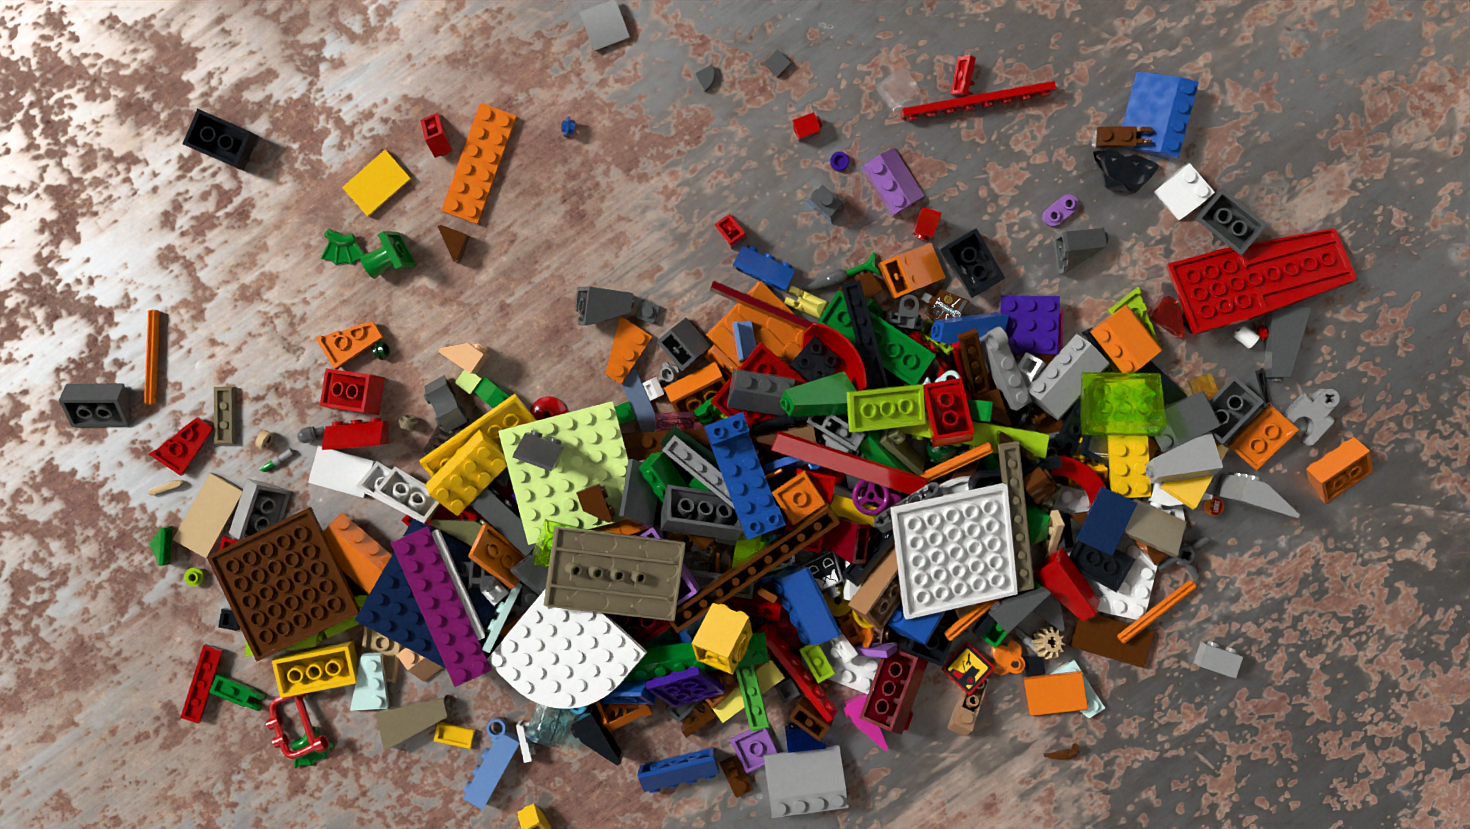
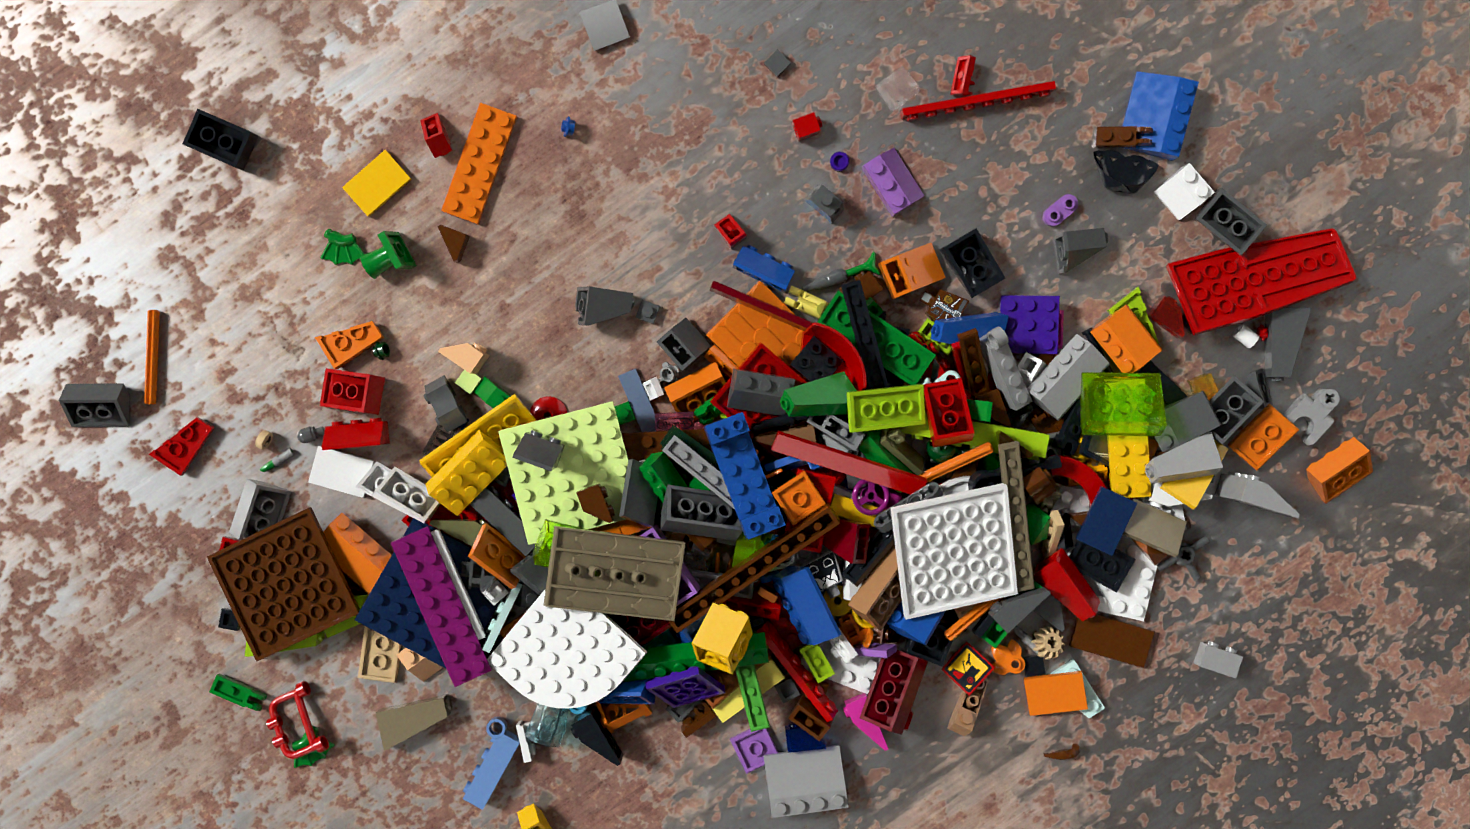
tan piece [148,480,184,496] -> none
green slope [149,526,172,566] -> none
tan tile [173,473,243,558] -> none
red plate [180,644,224,724] -> none
lime plate [184,567,204,587] -> none
dark tan tile [214,387,236,444] -> none
yellow slope [272,640,358,698] -> none
light aqua wing [350,652,389,711] -> none
dark tan plate [399,415,418,430] -> none
yellow tile [434,721,476,749] -> none
orange wing [605,316,652,385] -> none
blue slope [637,747,719,793] -> none
dark grey tile [695,64,714,92] -> none
reddish brown plate [720,754,753,798] -> none
medium blue panel [732,321,756,362] -> none
dark grey piece [888,295,924,329] -> none
red slope [912,207,942,241] -> none
orange axle [1117,580,1197,643] -> none
tile [1203,496,1224,516] -> none

